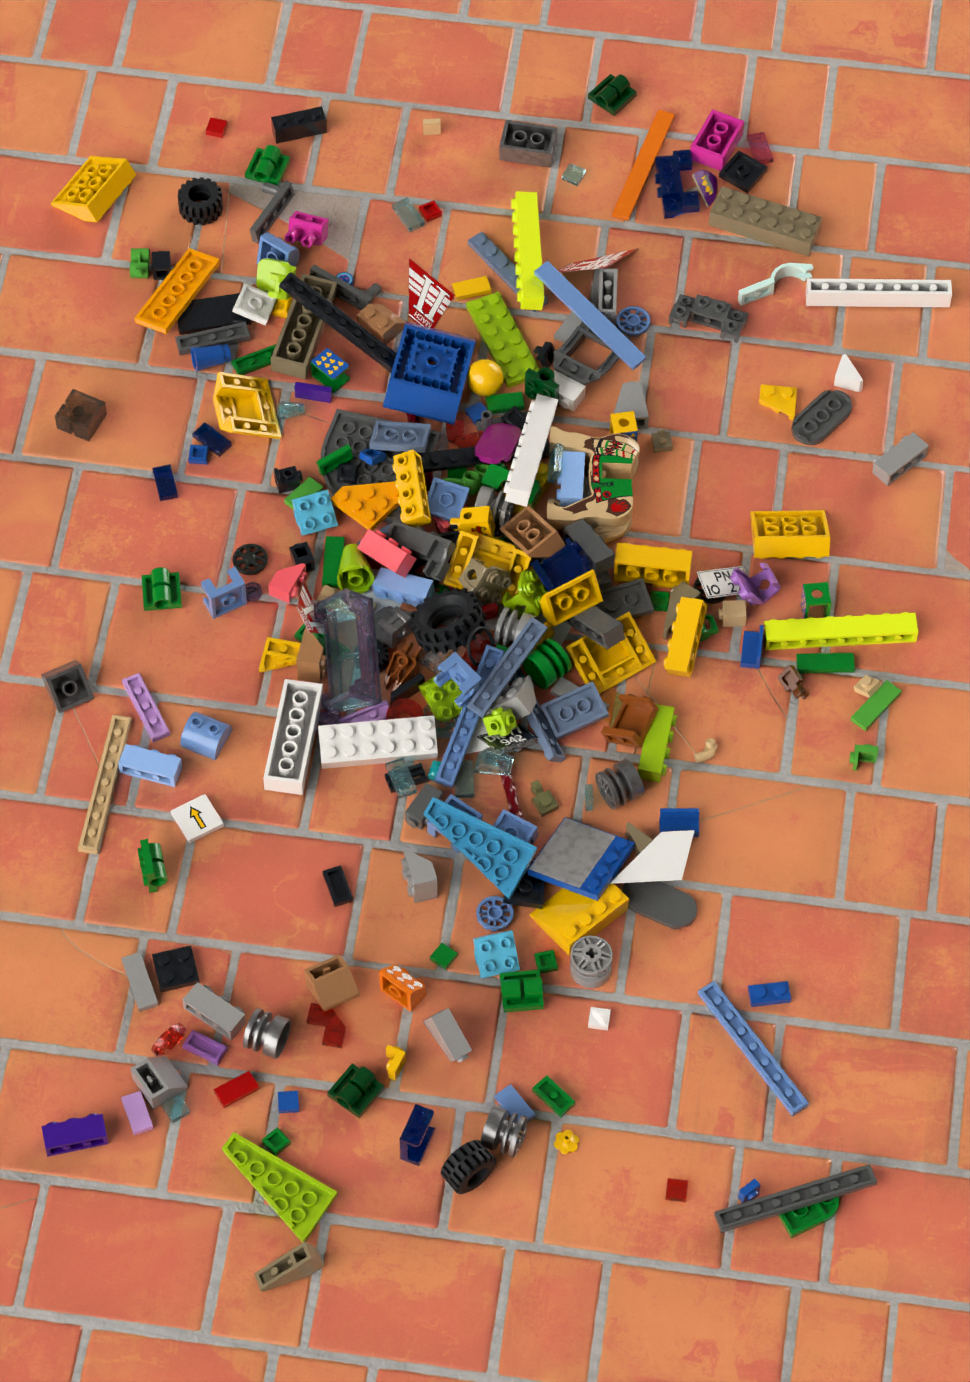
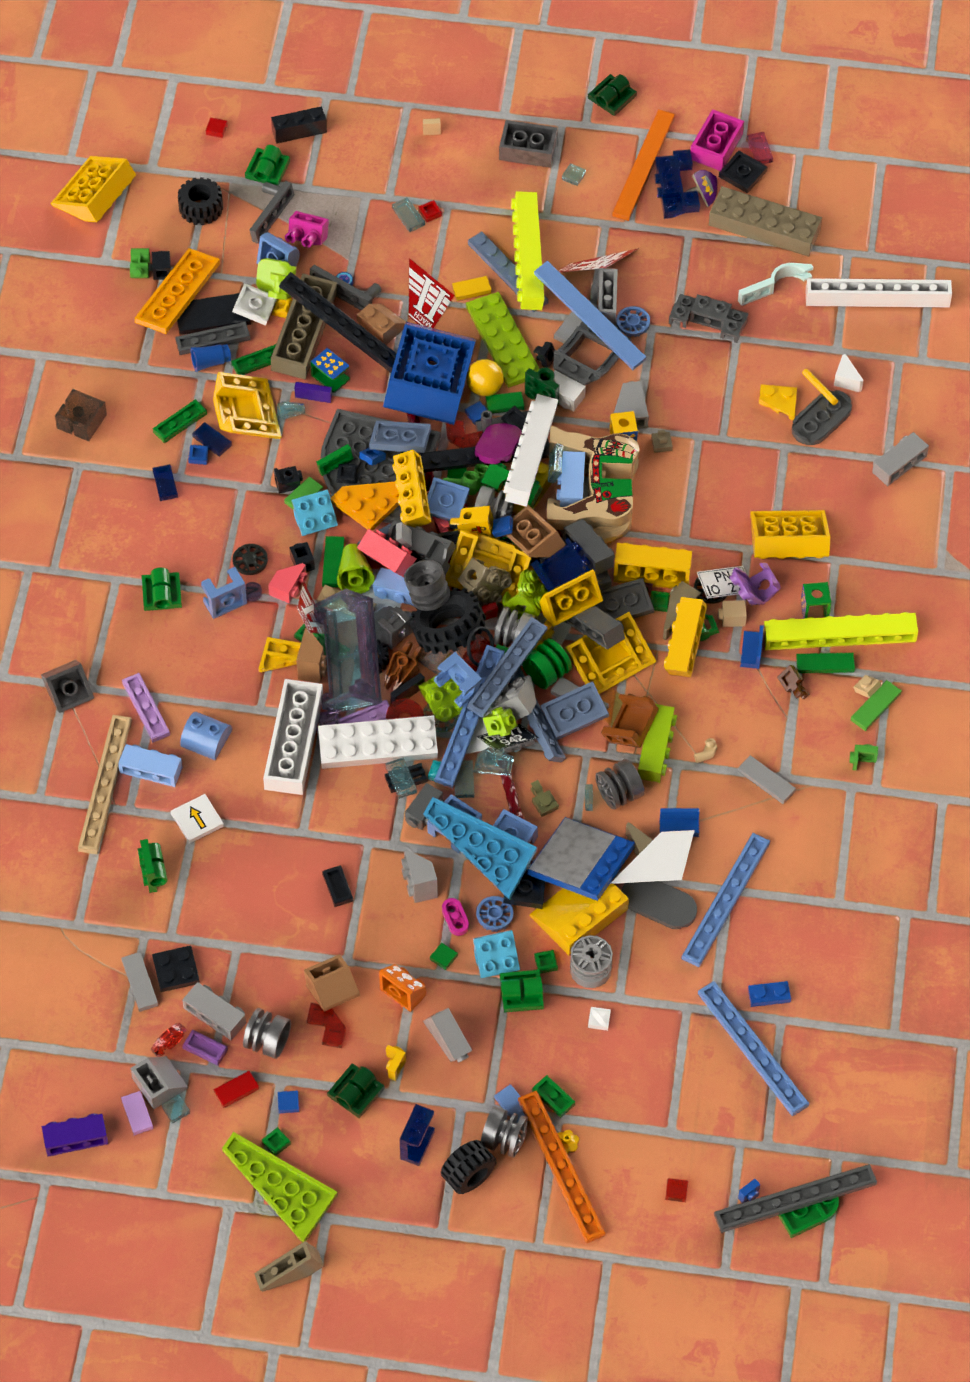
none -> green tile [152,399,207,443]
none -> light grey tile [396,522,412,548]
none -> flat silver wheel [404,560,450,611]
none -> dark pink plate [442,898,469,936]
none -> blue tile [492,515,513,538]
none -> orange tile [518,1090,606,1244]
none -> medium blue tile [682,833,770,967]
none -> light grey tile [738,755,796,804]
none -> yellow bar [802,369,838,405]

